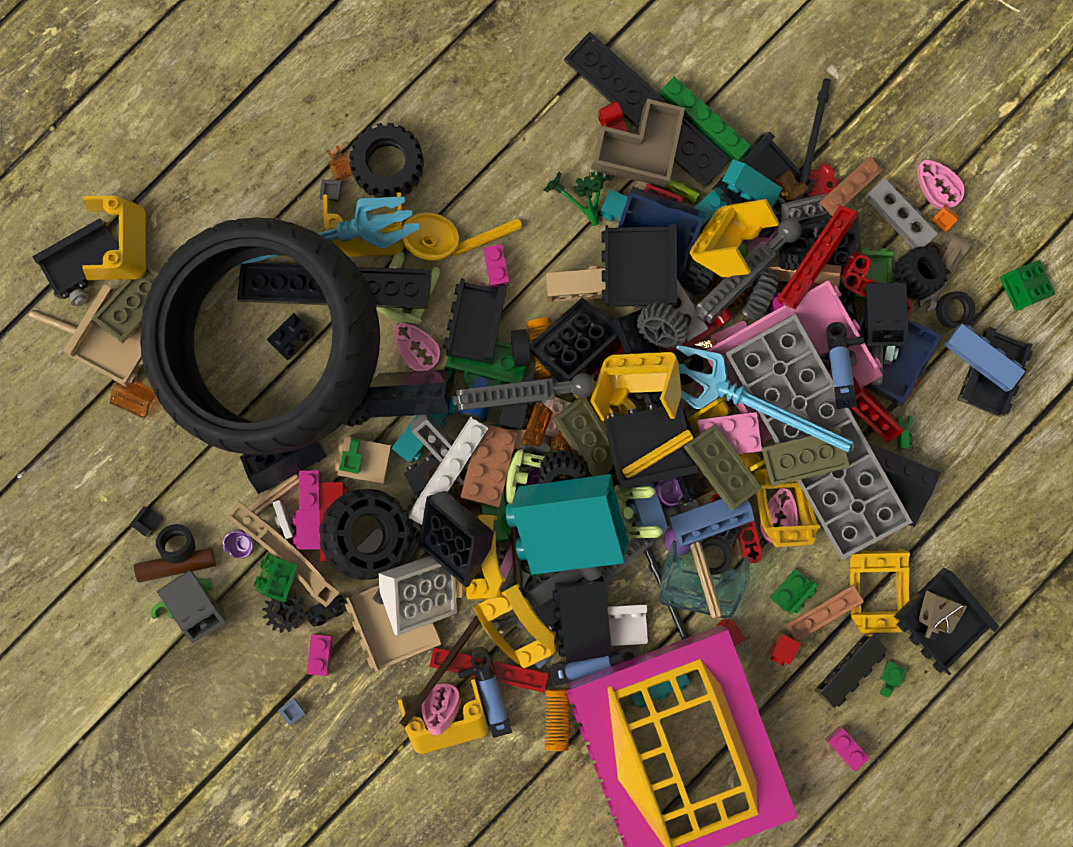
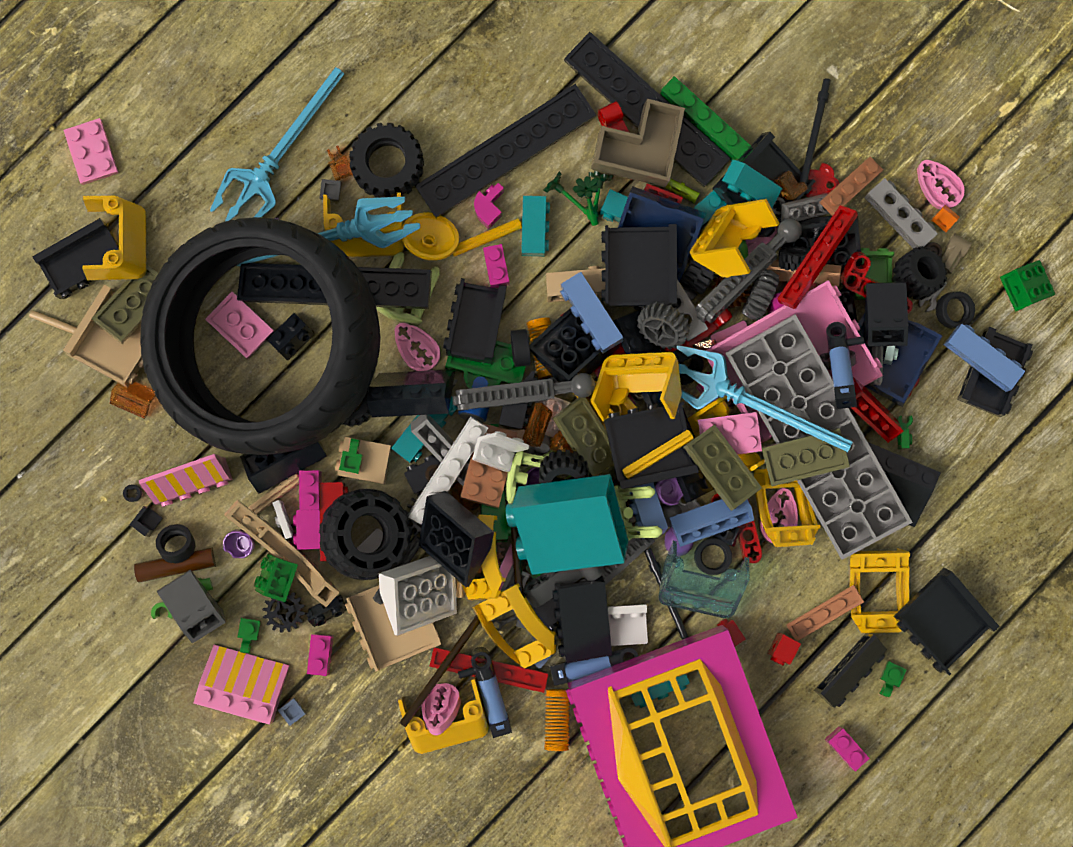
light grey plate [69,289,89,306] -> none
tan axle [690,542,722,619] -> none
green bracket [769,569,818,614] -> none
dark tan torso [919,590,967,641] -> none
none -> bright pink plate [64,118,119,185]
none -> black bush [123,485,142,502]
none -> bright pink slope [138,454,233,507]
none -> bright pink slope [194,644,289,725]
none -> bright pink plate [205,292,275,359]
none -> medium azure piece [210,67,344,221]
none -> green plate [238,618,261,653]
none -> black plate [415,83,596,218]
none -> white bracket [472,431,530,472]
none -> dark pink brick [474,183,504,229]
none -> teal brick [522,196,550,257]
none -> medium blue brick [560,272,623,353]

